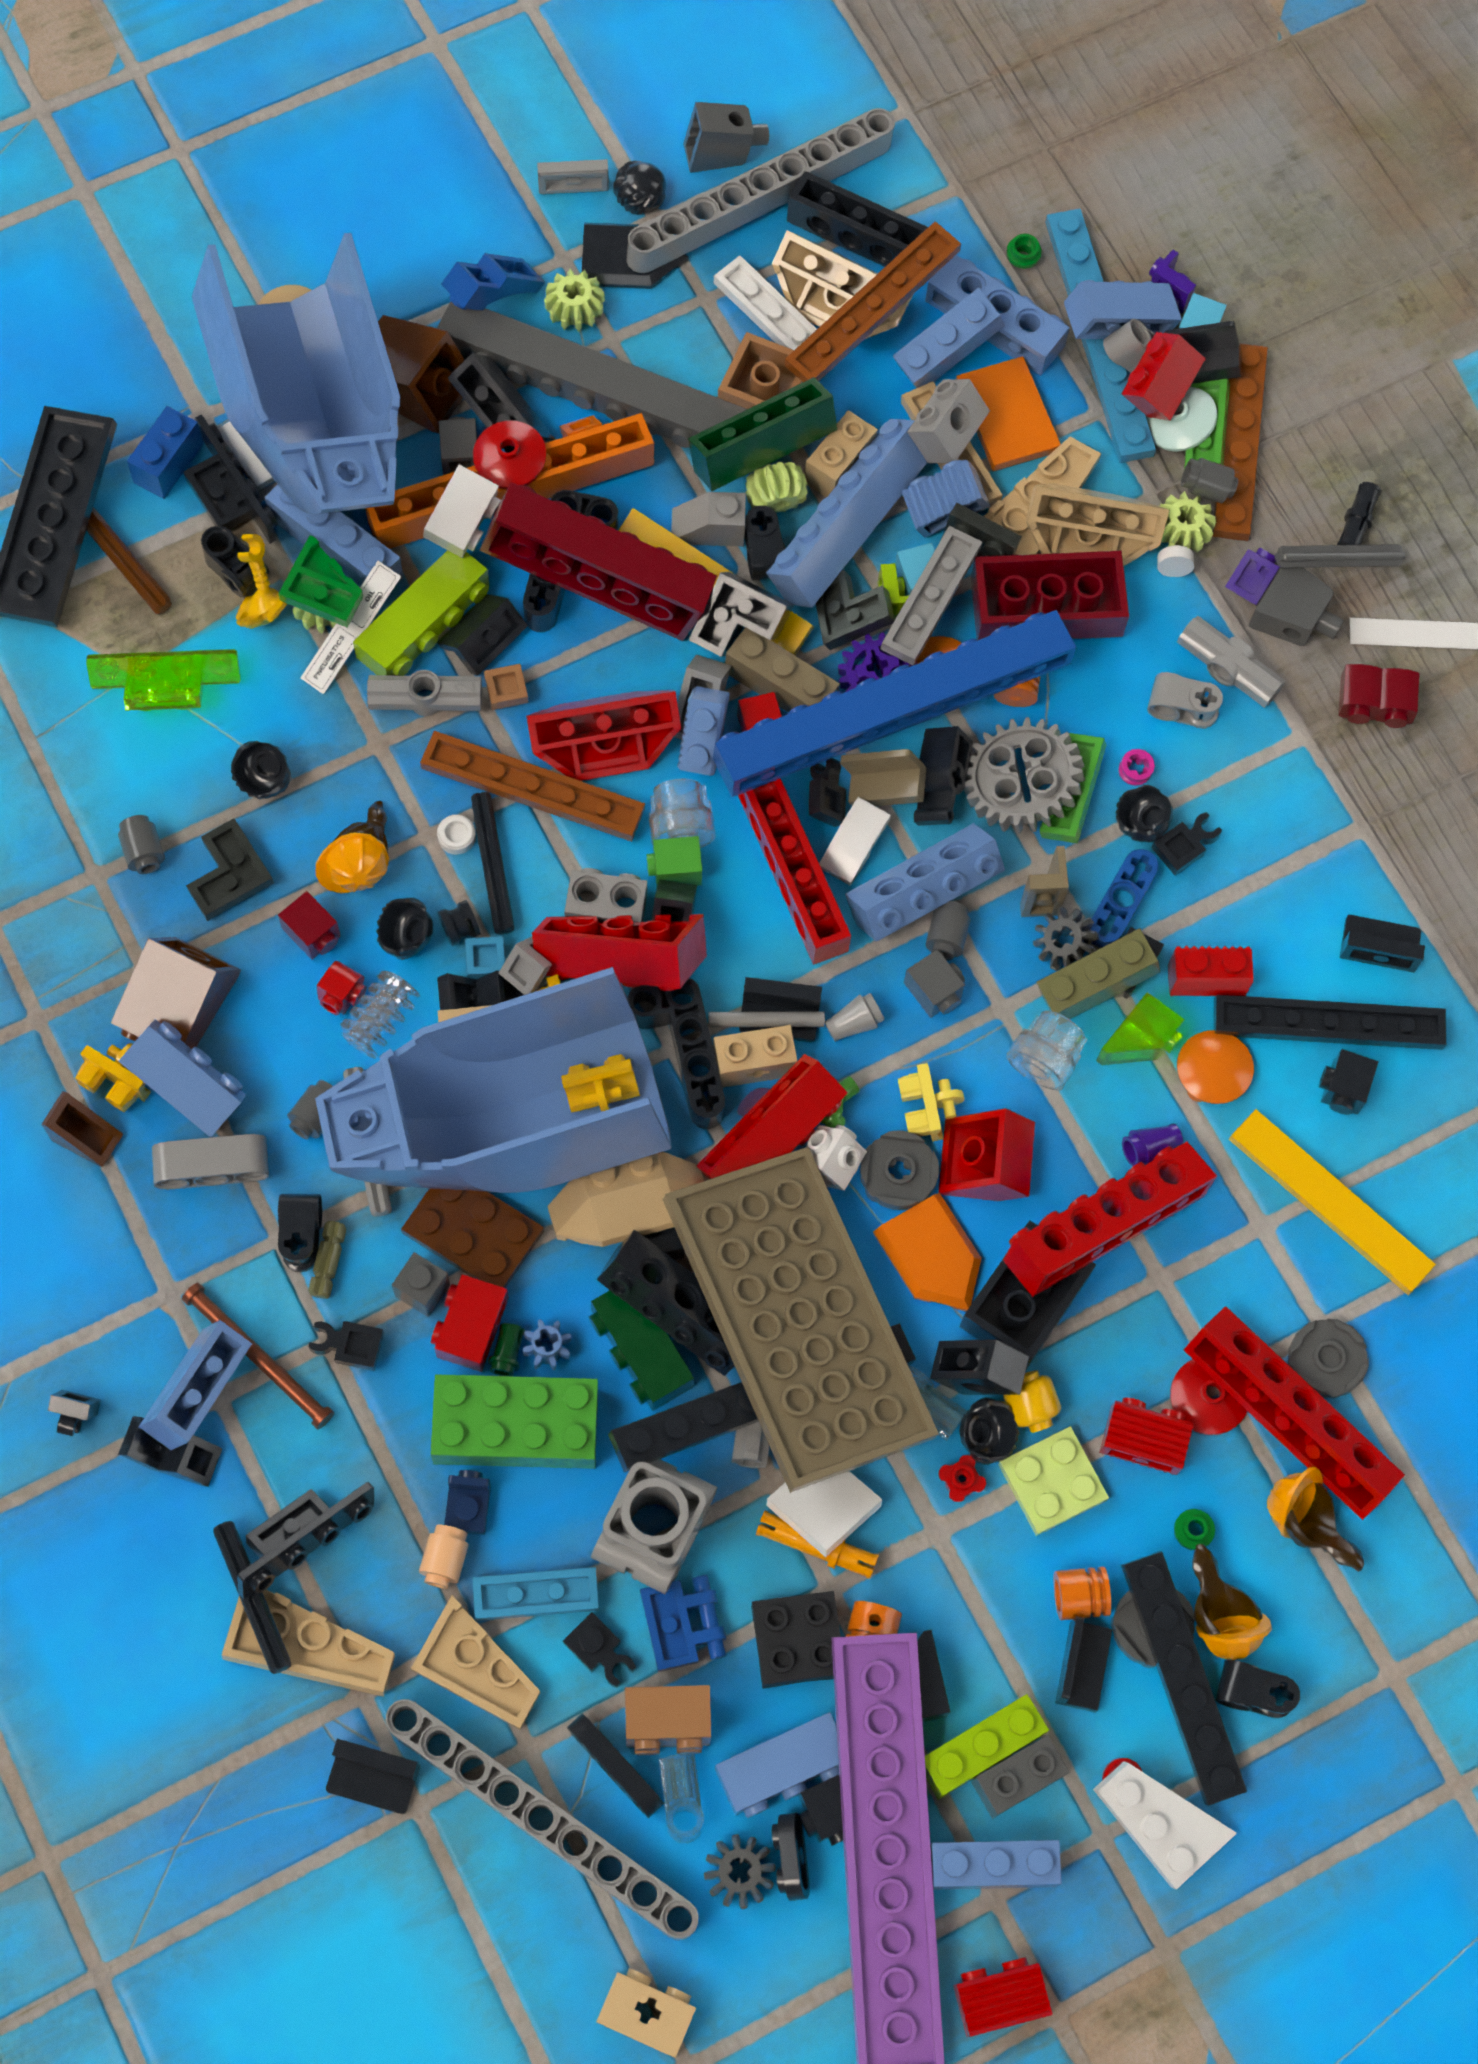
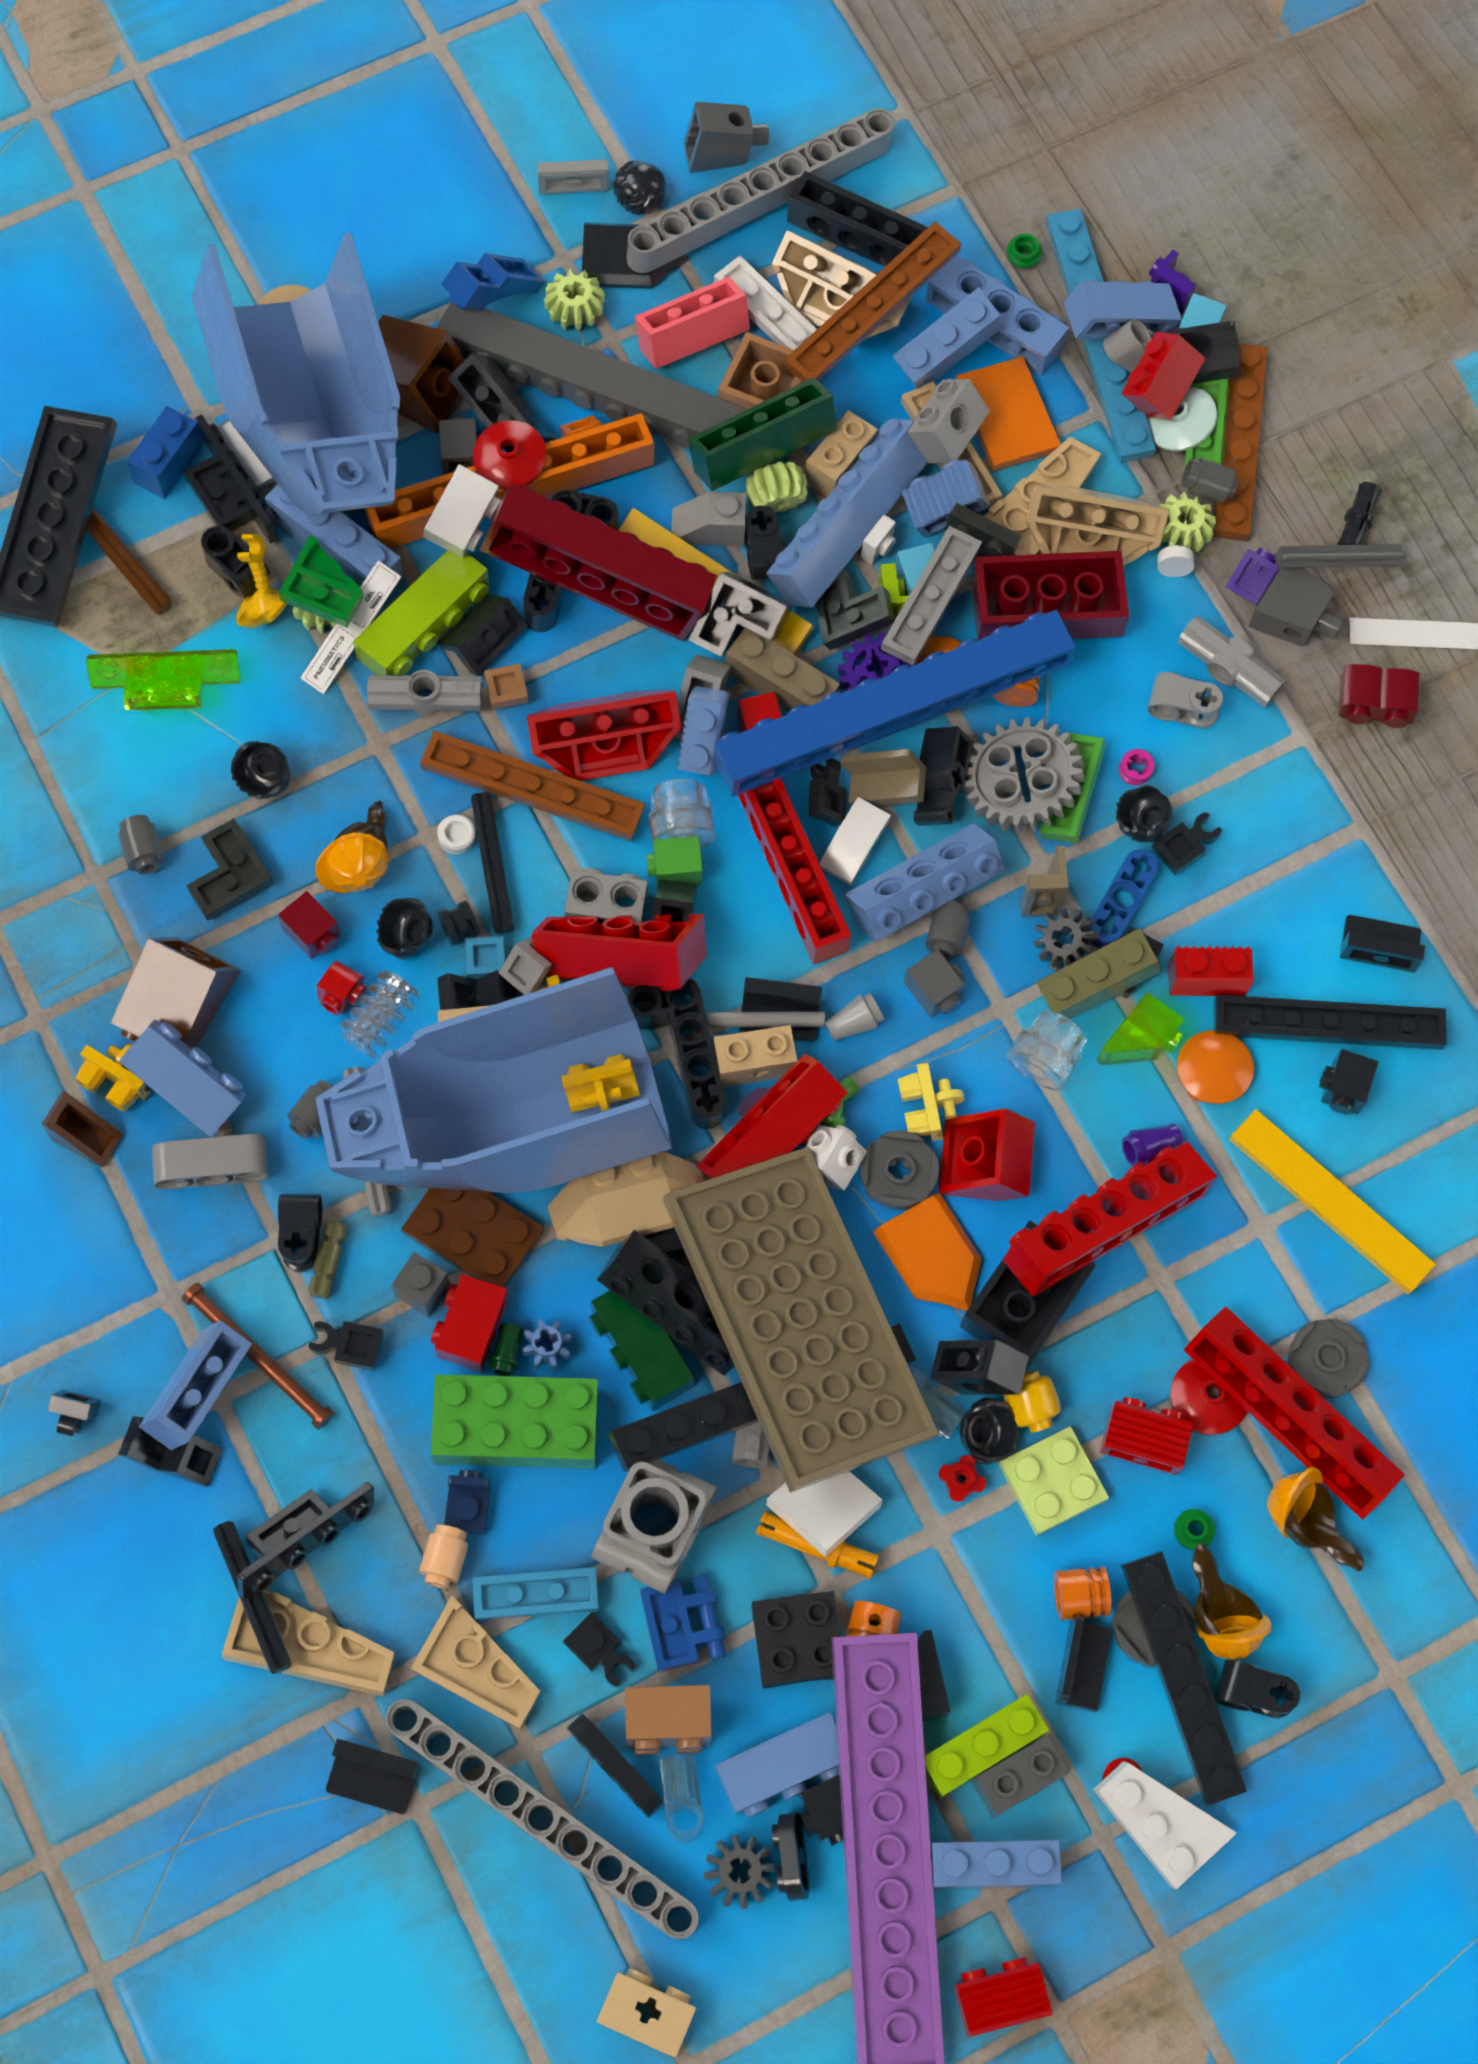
none -> coral brick [635,277,750,369]
none -> white plate [860,515,896,565]

